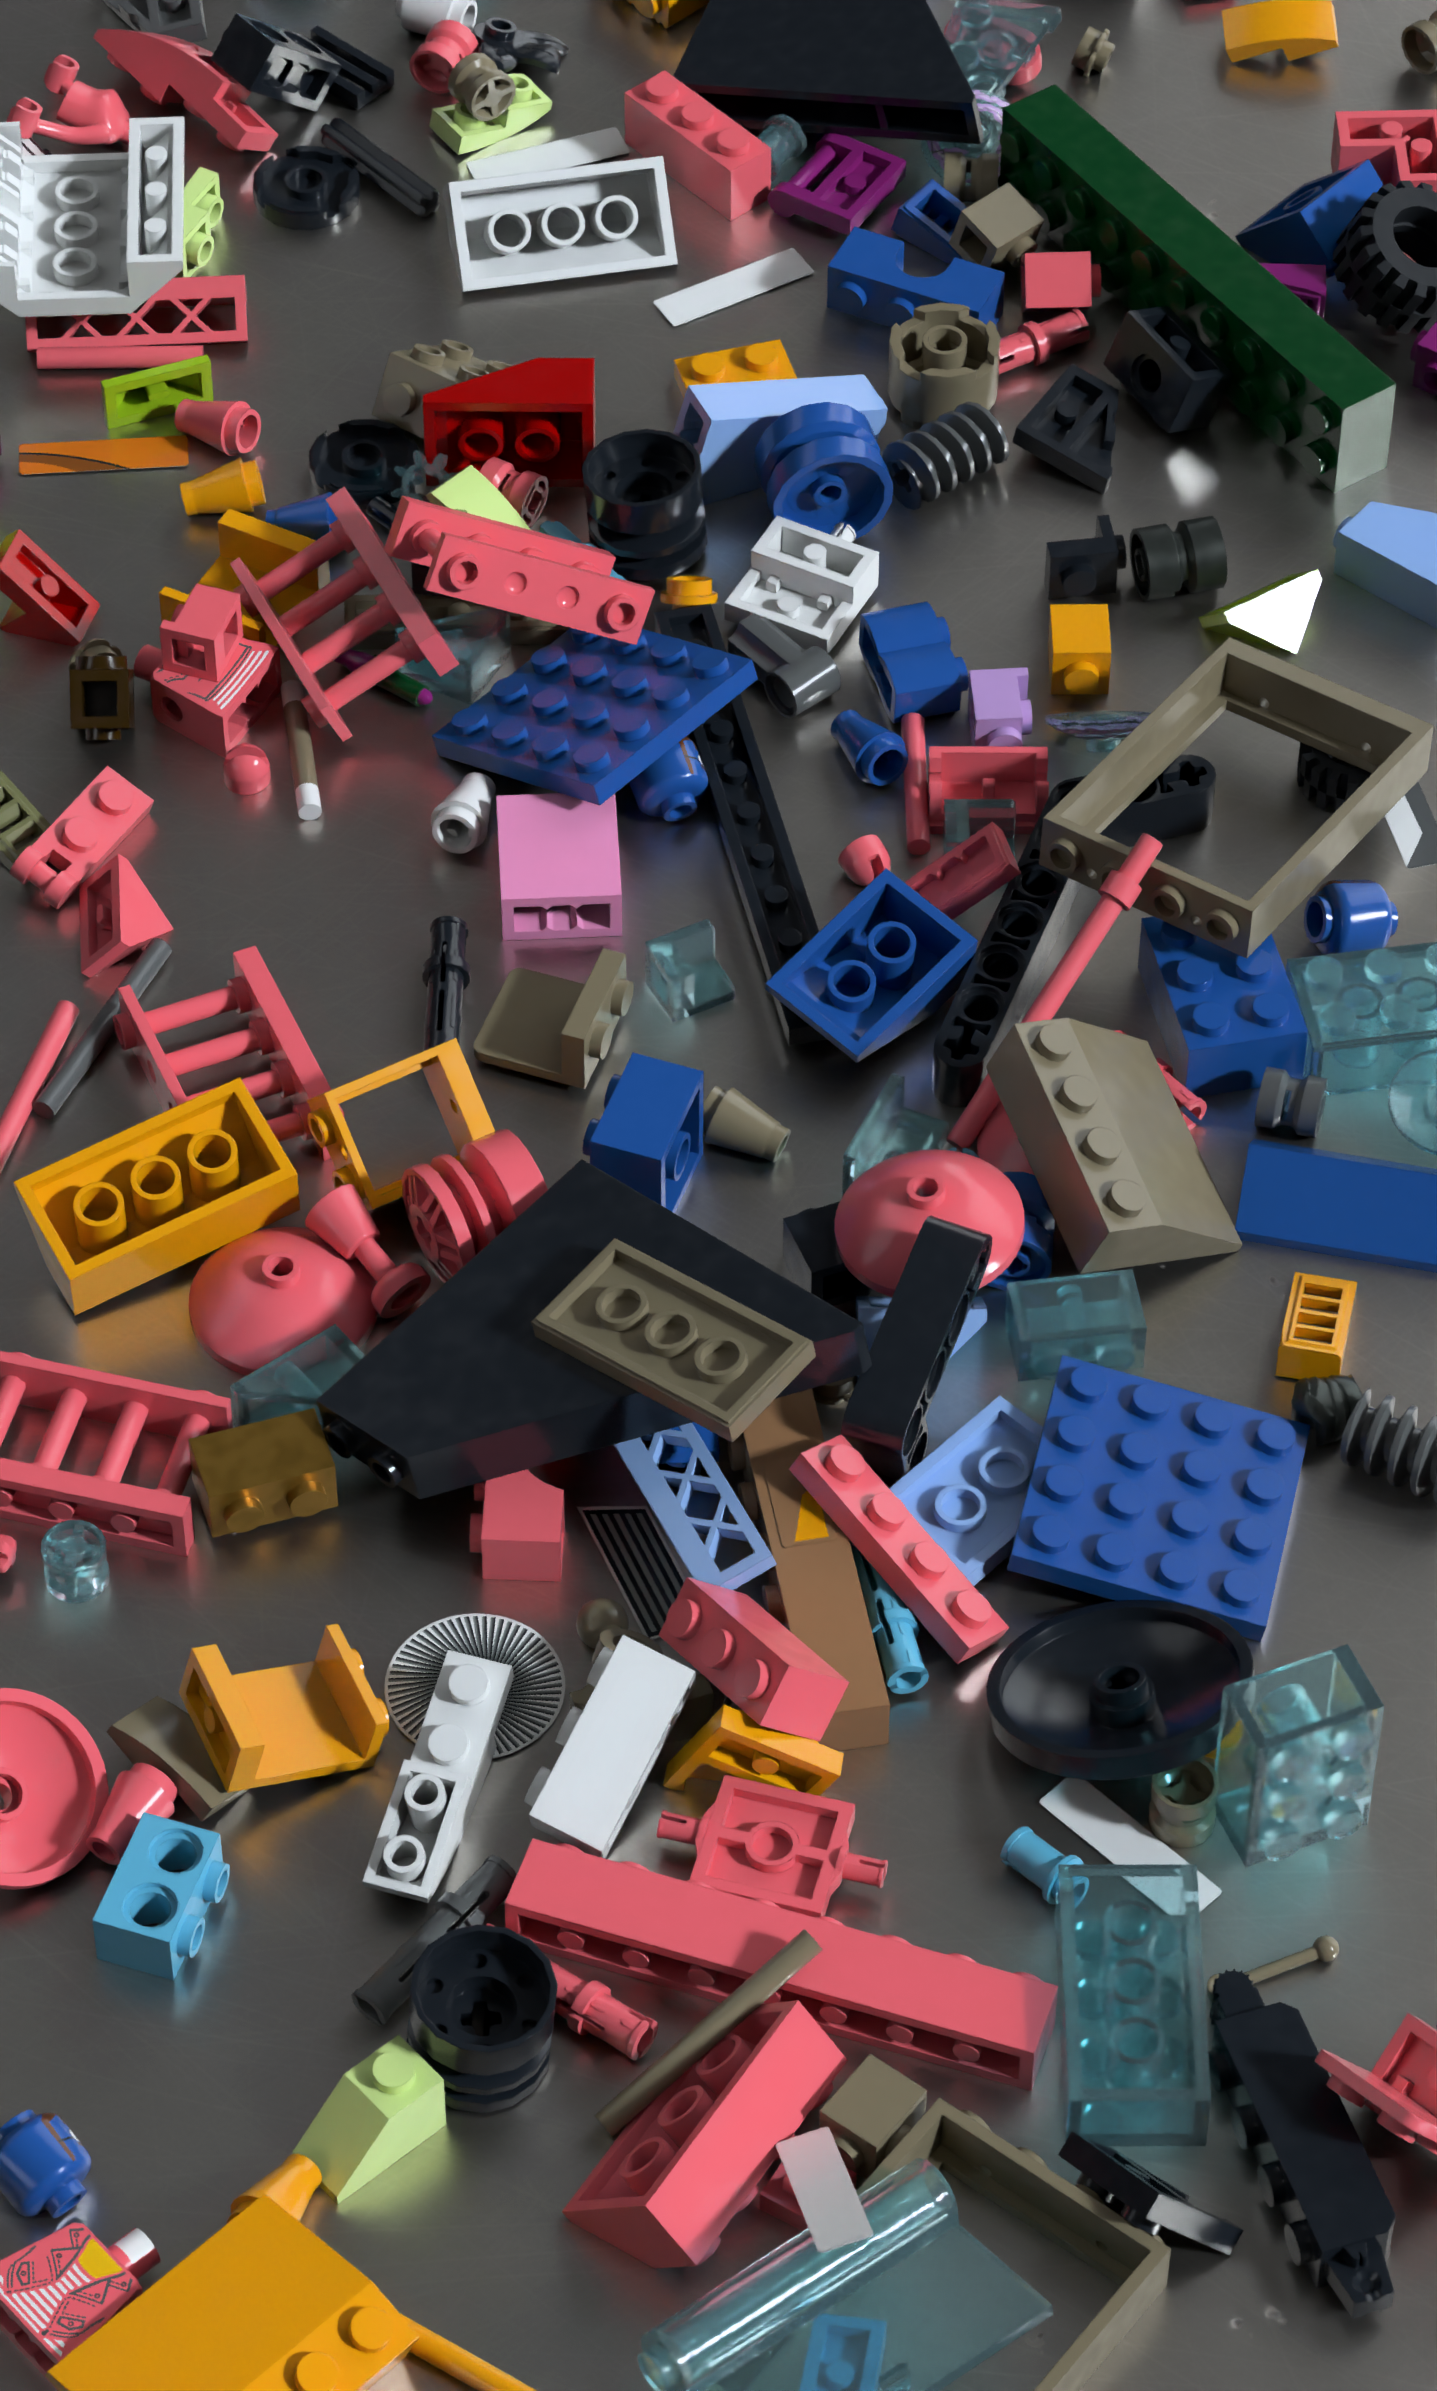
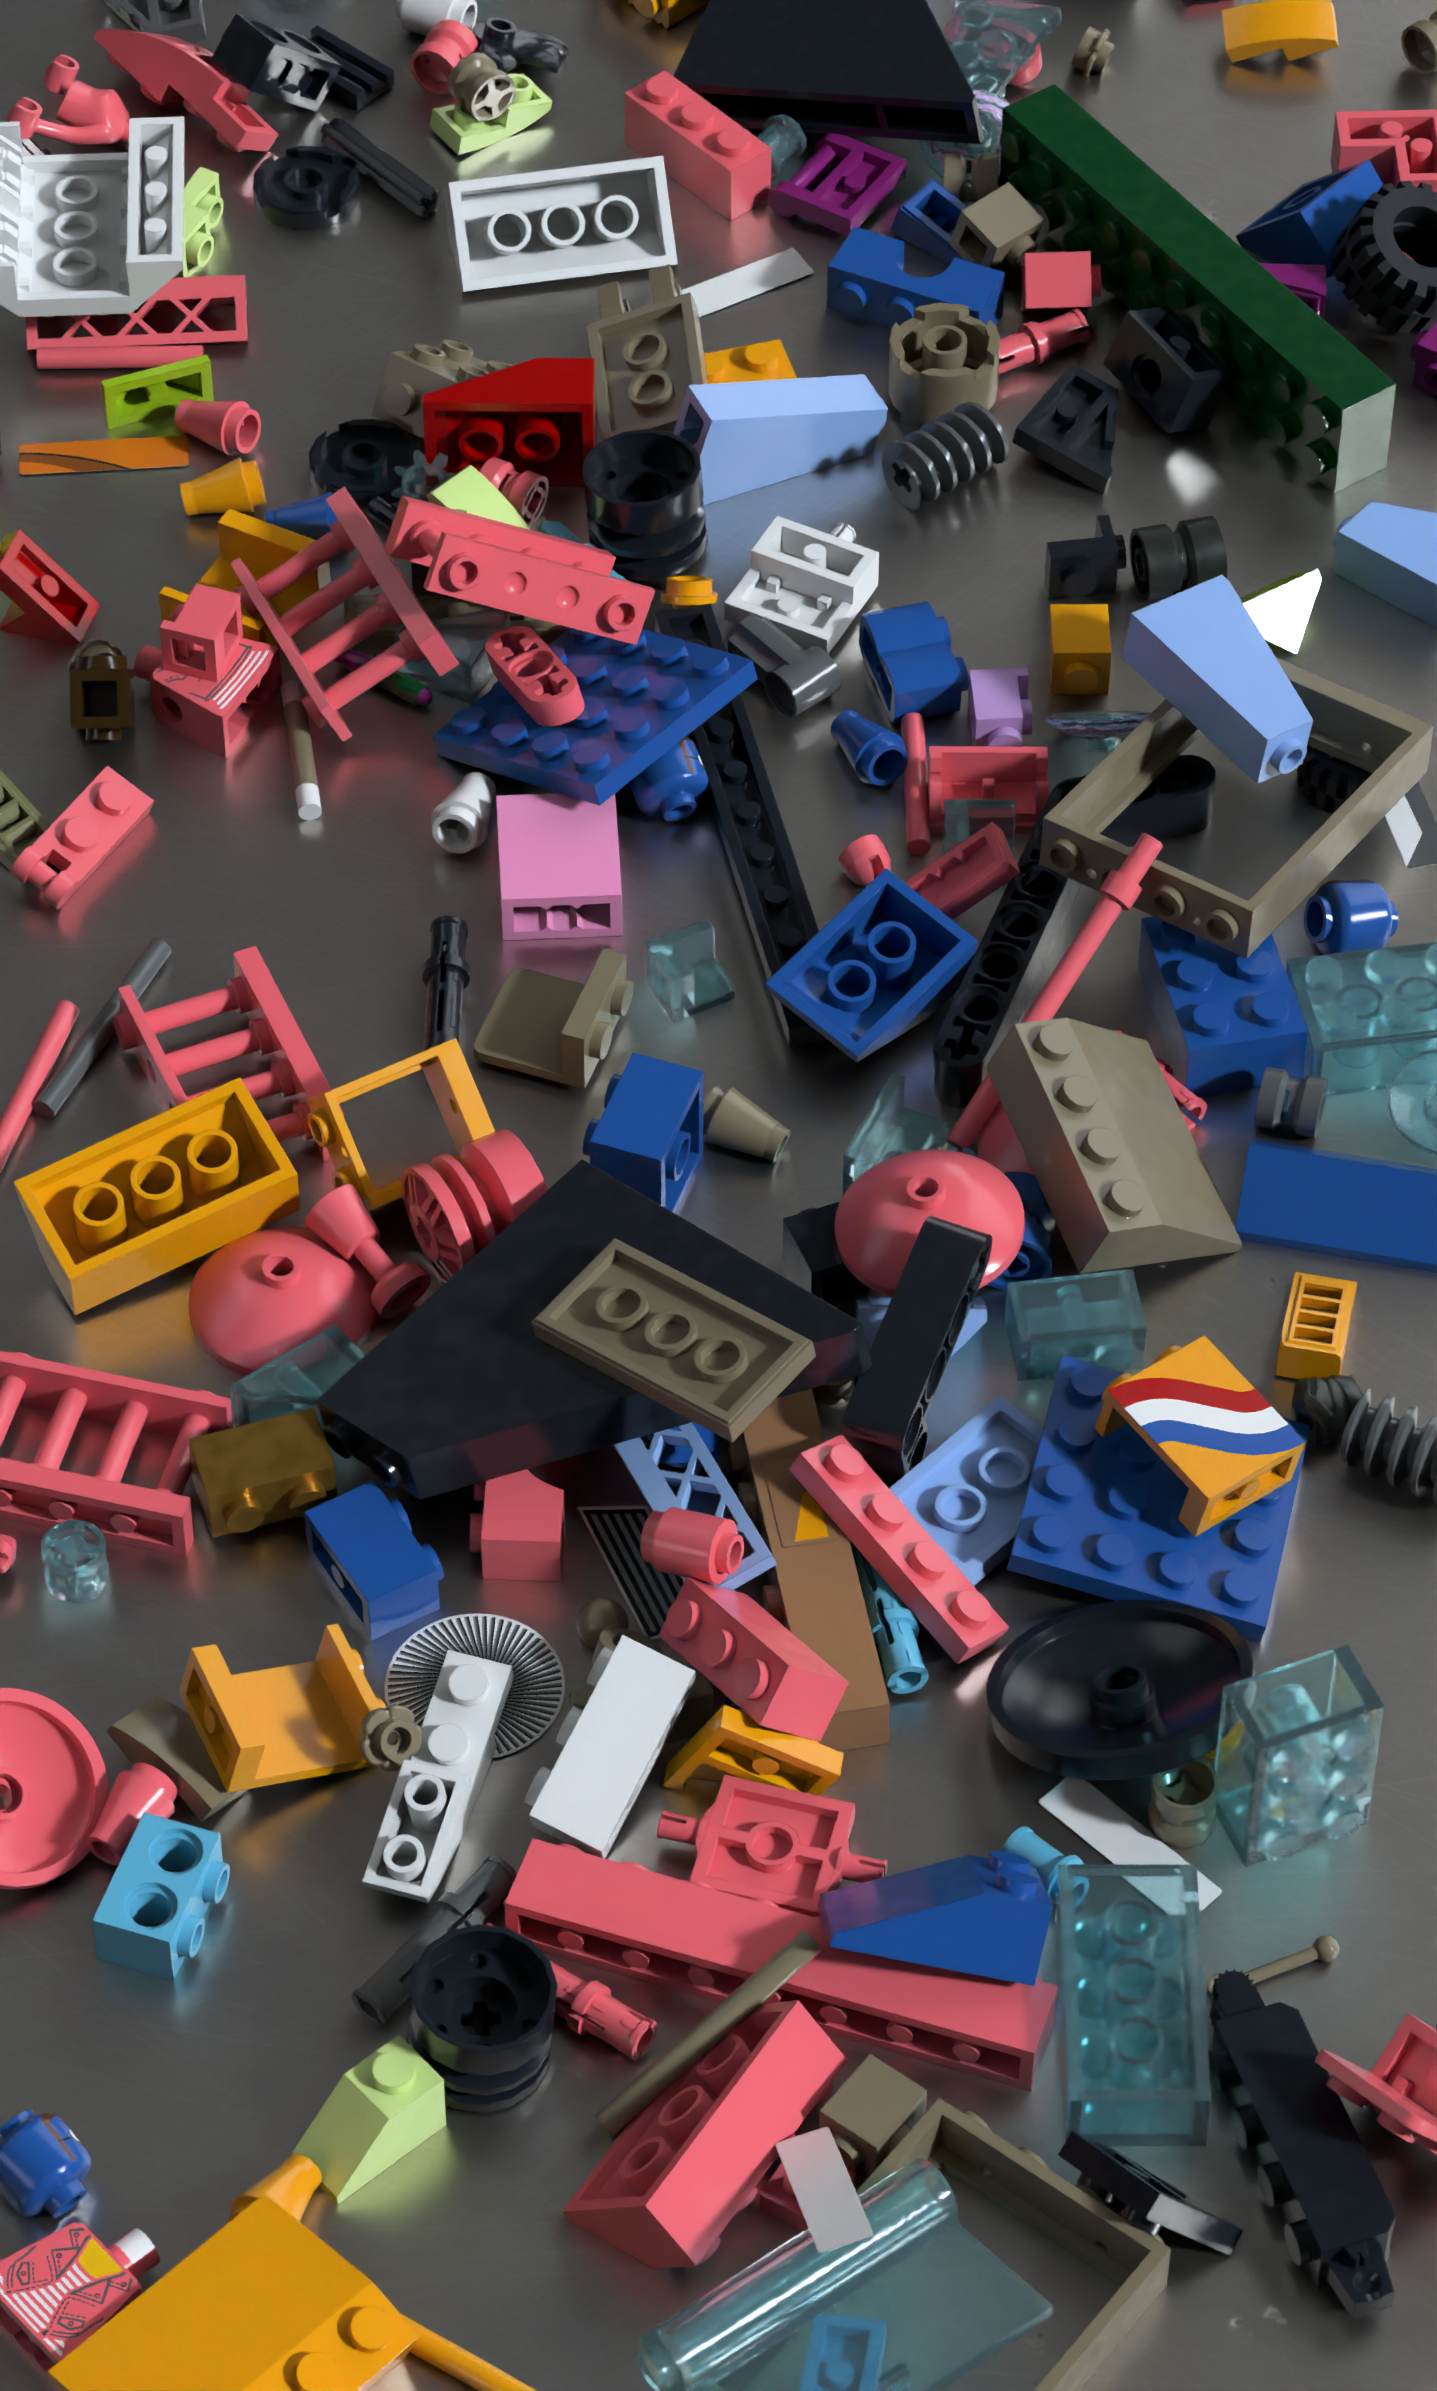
coral slope [79,854,174,978] -> none
coral hinge [223,743,271,795] -> none
white sticker [466,127,630,179] -> none
blue wheel [754,402,893,539] -> none
none -> blue brick [305,1480,444,1641]
none -> dark tan plate [357,1704,422,1771]
none -> coral beam [485,626,585,727]
none -> dark tan tile [586,264,708,442]
none -> coral brick [640,1507,744,1584]
none -> blue slope [818,1851,1053,1986]
none -> panel [1094,1335,1306,1537]
none -> light blue slope [1122,575,1313,784]

